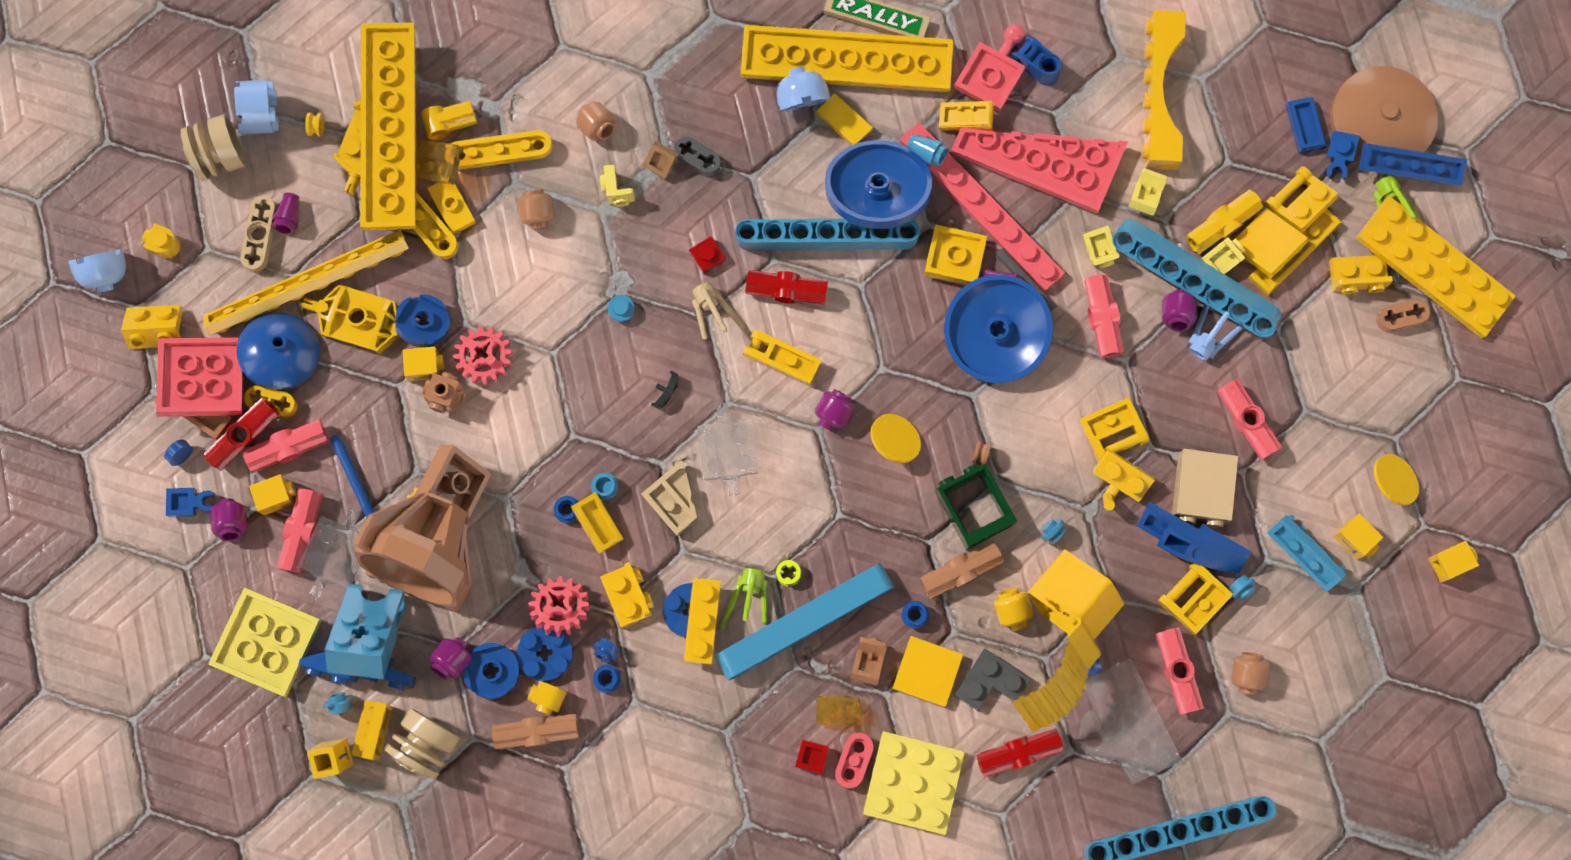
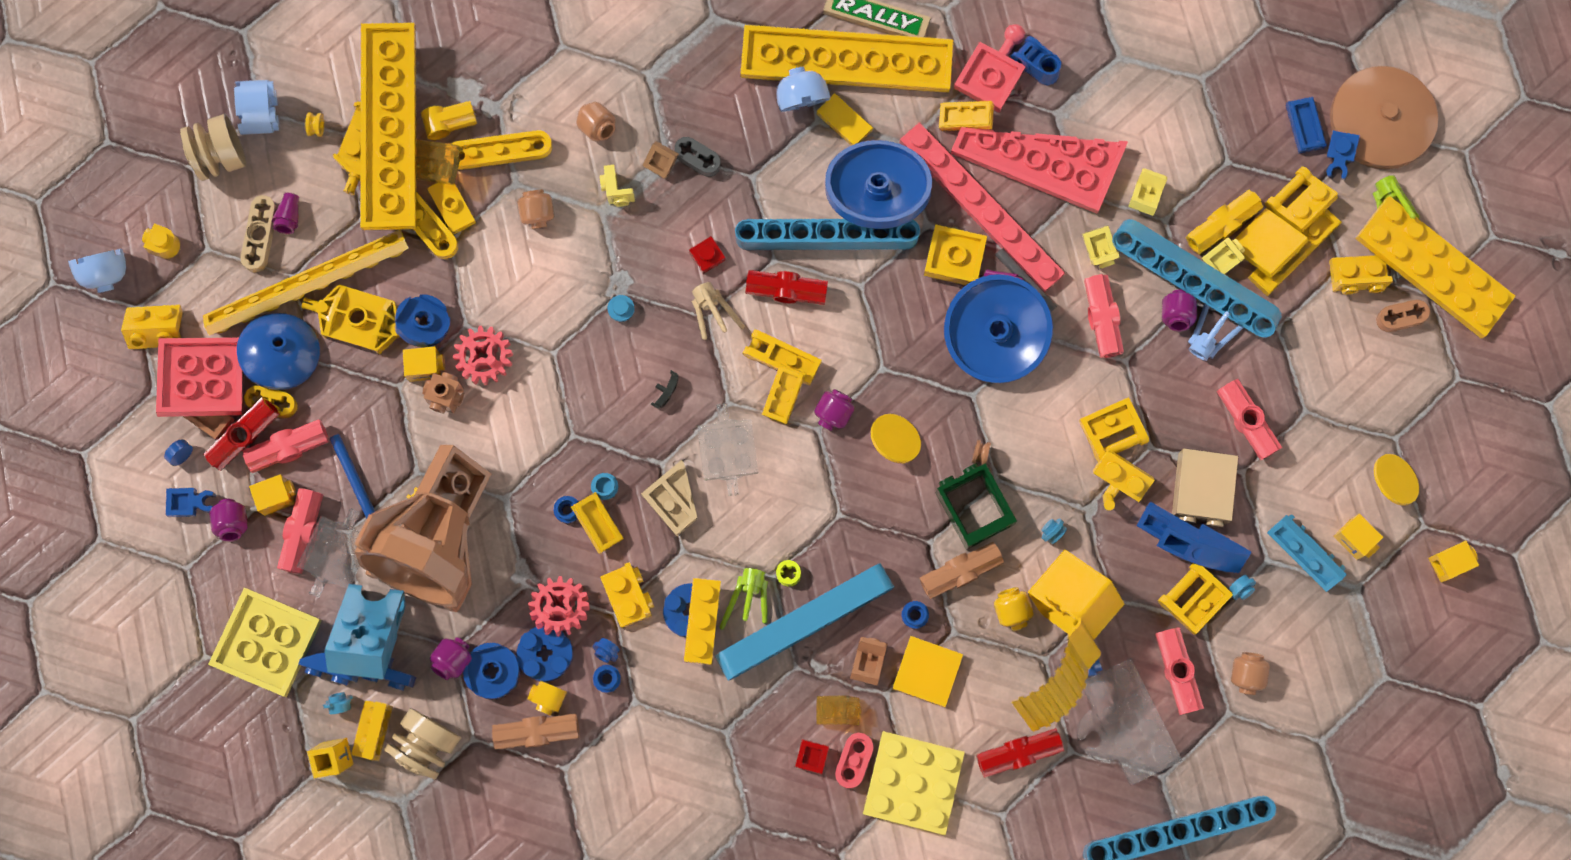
dark azure cone [907,134,948,166] -> none
dark grey plate [954,648,1031,711] -> none
yellow arch [1142,10,1186,170] -> none
blue plate [1358,143,1467,186] -> none
none -> yellow plate [762,363,806,424]

